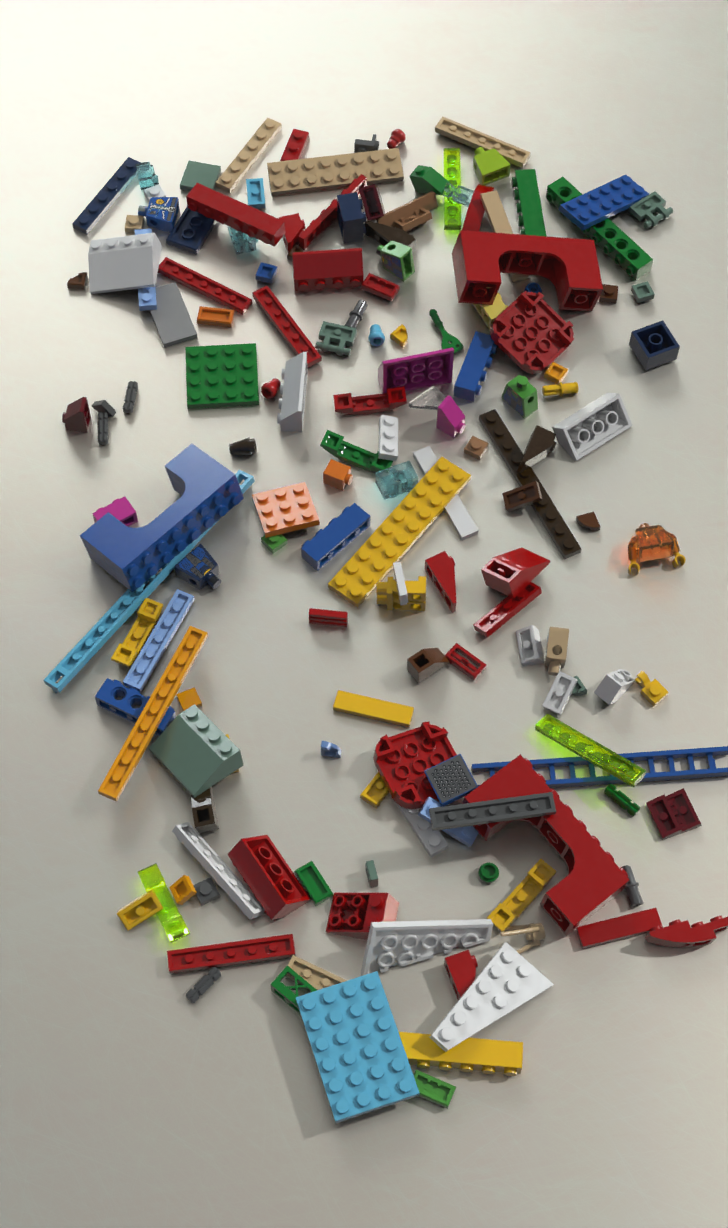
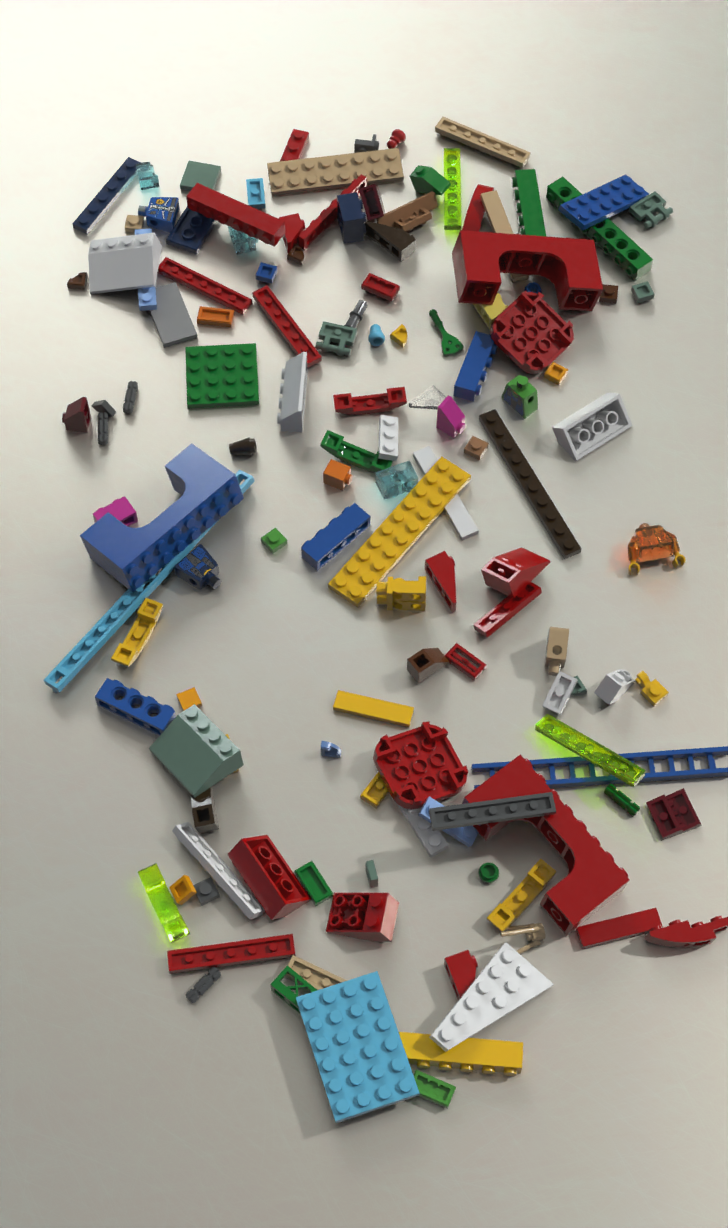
light orange plate [98,626,208,802] -> none
yellow slope [117,889,163,931] -> none
light blue plate [123,589,195,692] -> none
white plate [144,184,166,202] -> none
tan plate [216,117,282,193] -> none
plate [252,482,320,538] -> none
red piece [261,378,281,399] -> none
red slope [292,248,364,291] -> none
red tile [309,608,348,627] -> none
white wing [361,919,493,976] -> none
bright green torso [376,241,415,282] -> none
dark pink slope [378,348,454,393] -> none
white tile [393,562,408,605] -> none
tile [424,754,478,807] -> none
clear light blue plate [442,183,474,207] -> none
lime torso [473,147,511,185] -> none
reddish brown plate [502,481,543,512] -> none
dark brown slope [516,425,557,474] -> none
white slope [516,625,545,666] -> none
yellow axle [542,382,579,397] -> none
reddish brown tile [576,512,600,531] -> none
dark grey axle [622,865,644,907] -> none
dark blue brick [629,320,680,371] -> none

